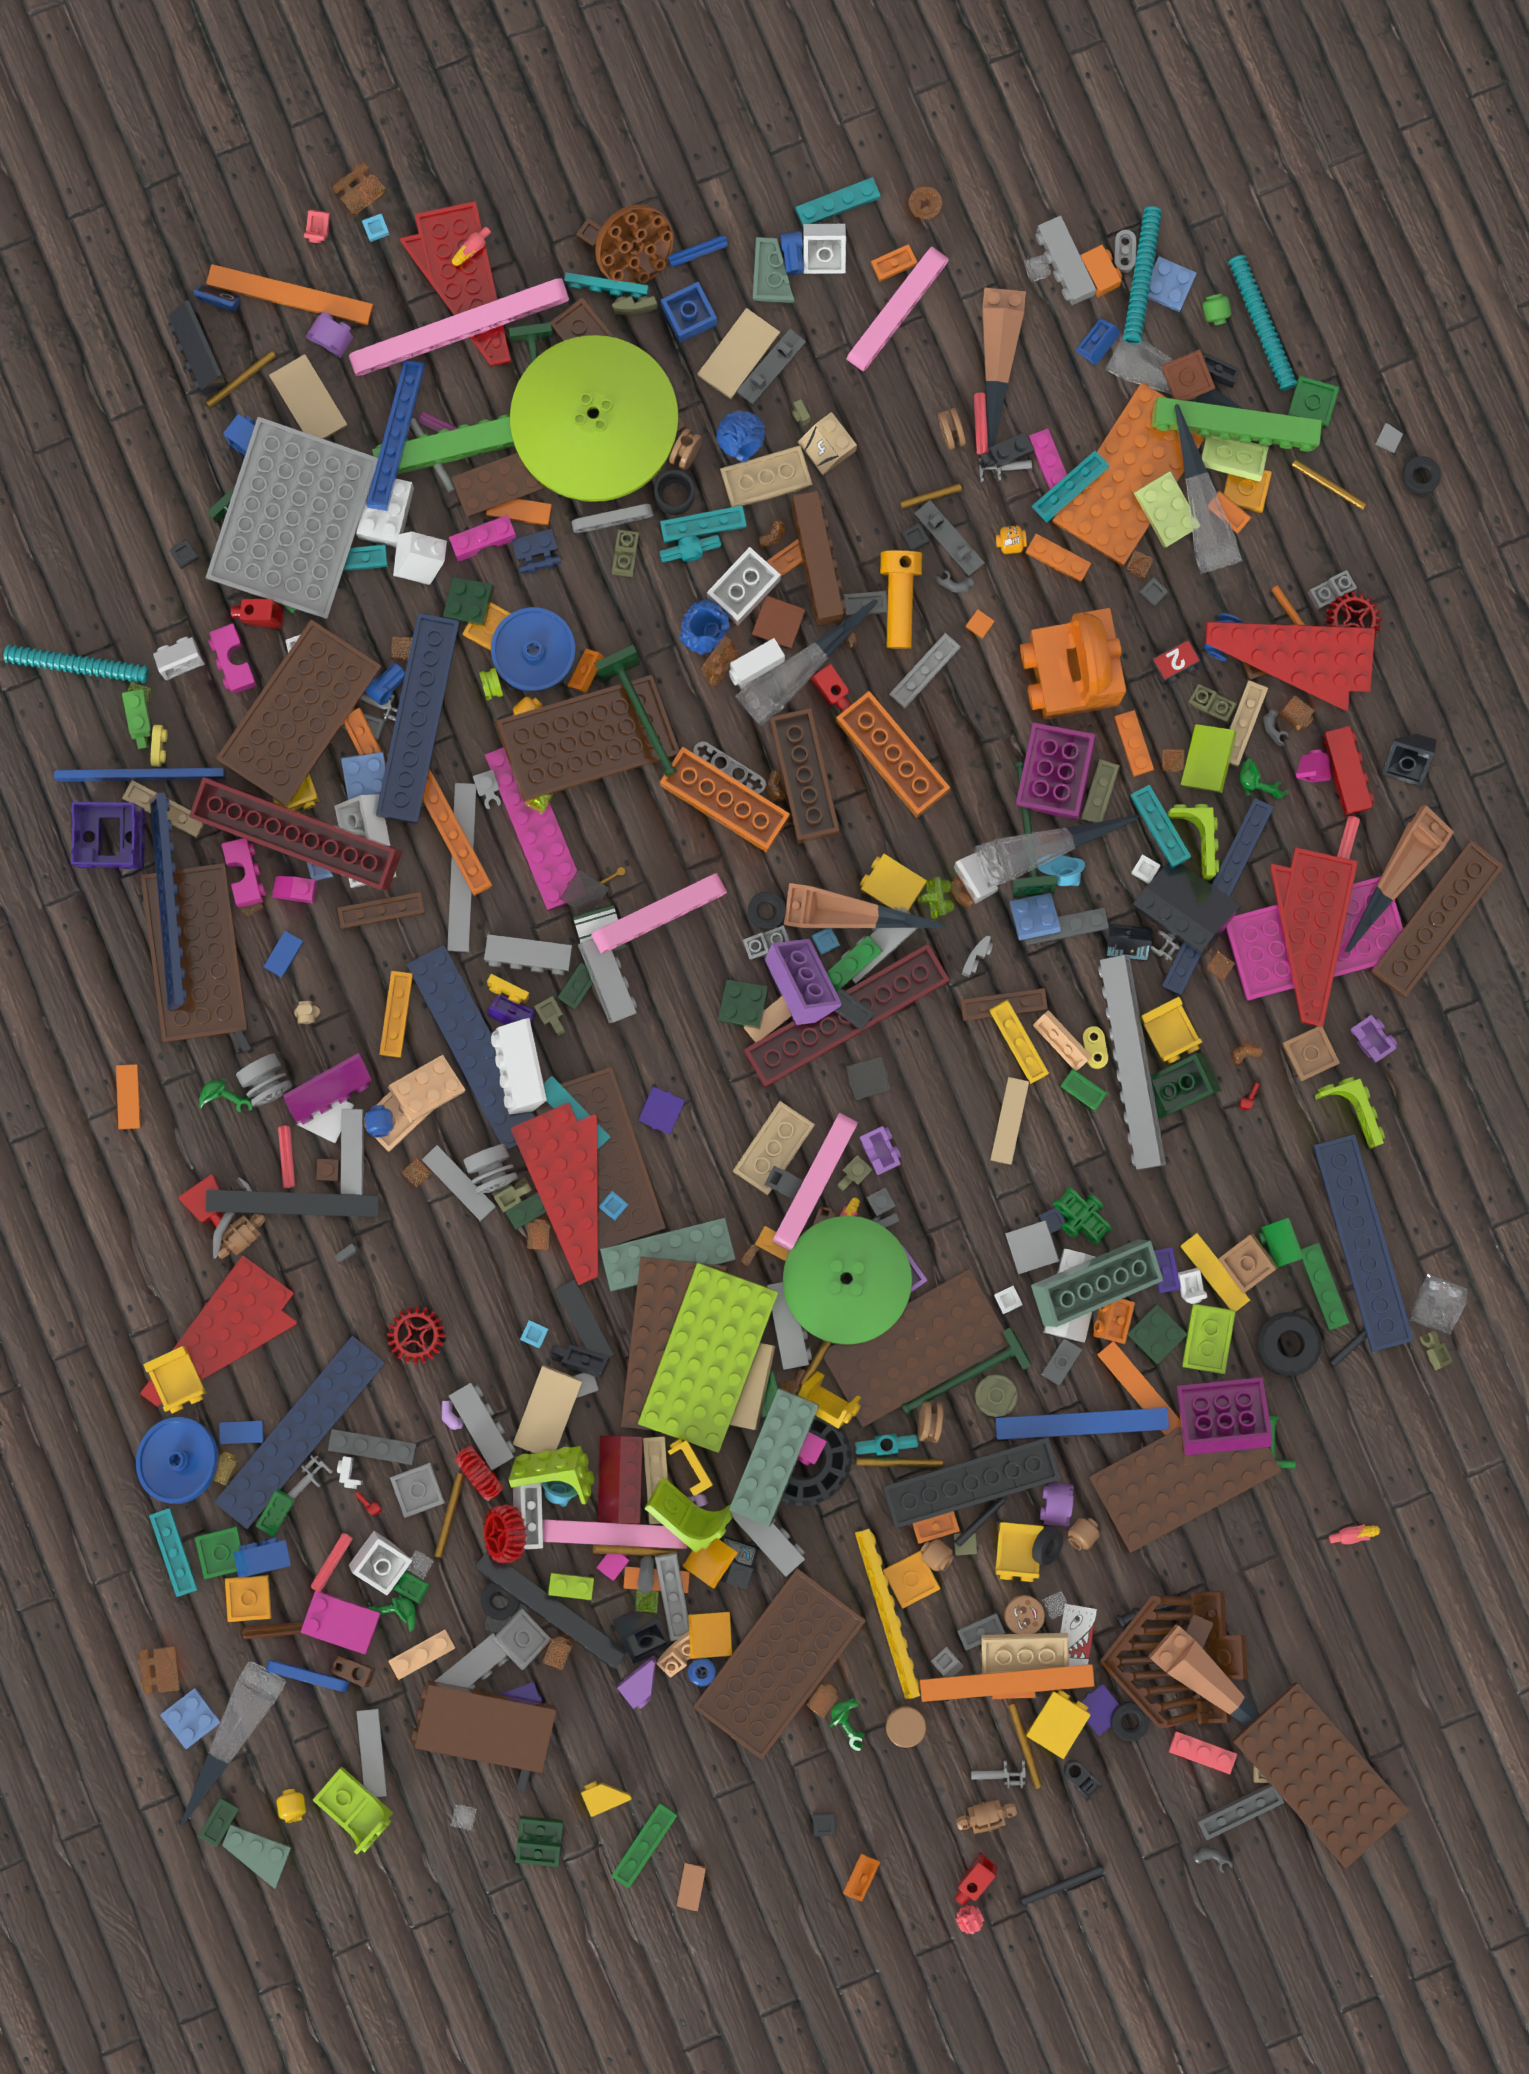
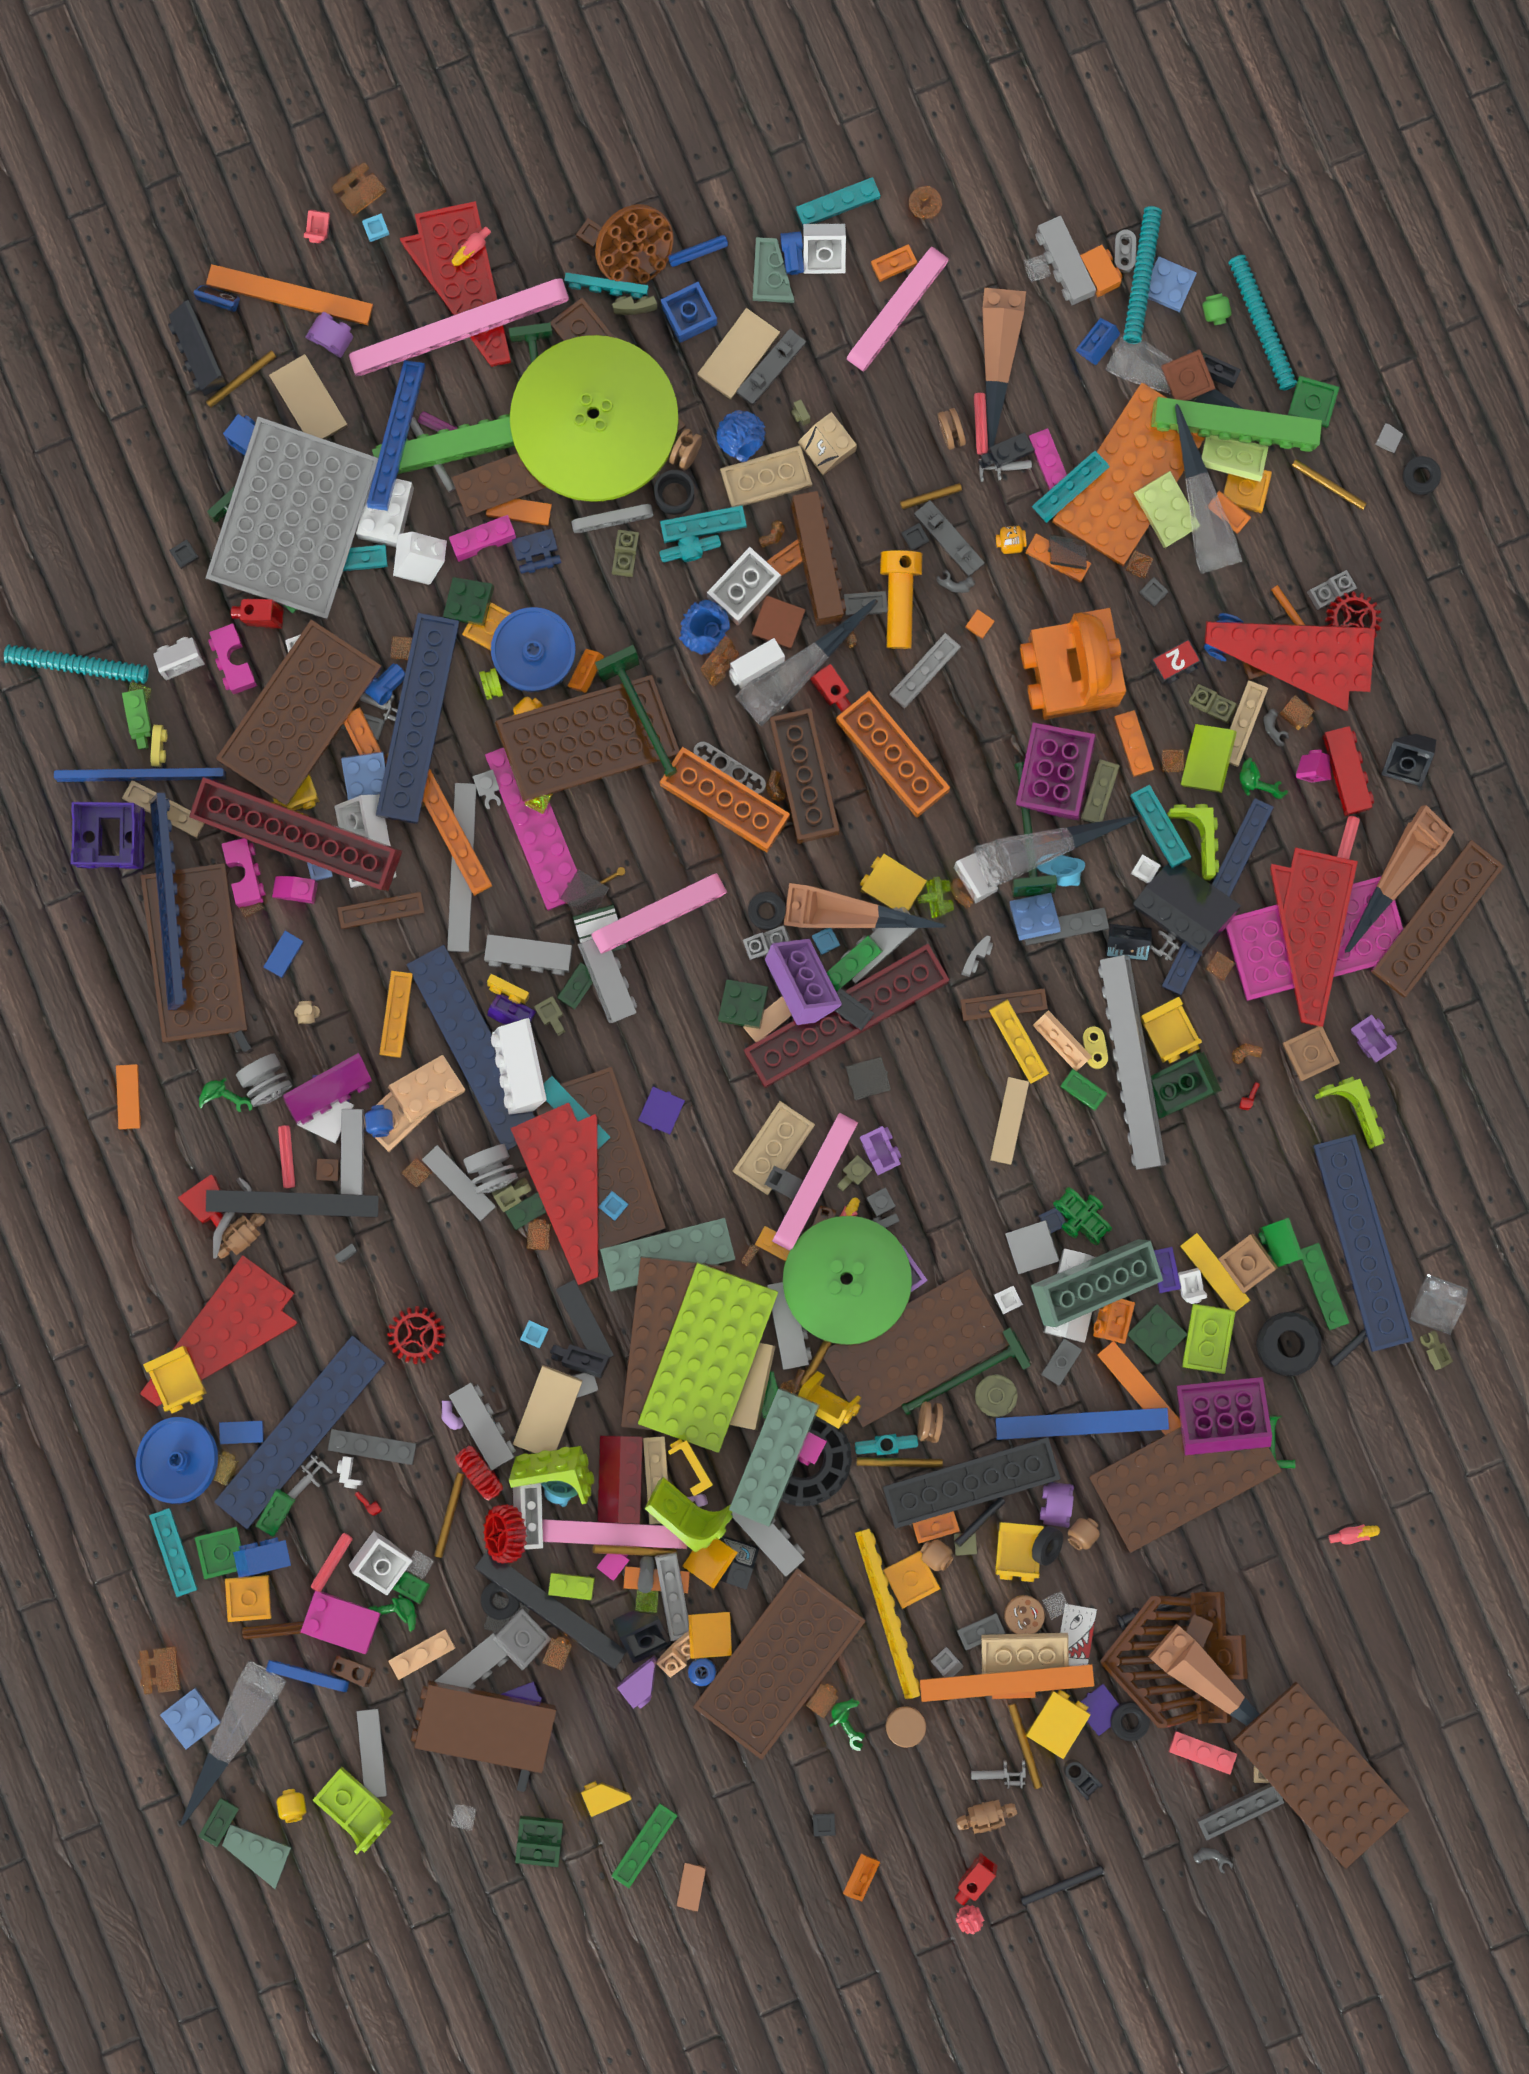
light grey tile [390,1462,445,1518] -> none
none -> clear smoke piece [1048,535,1088,570]

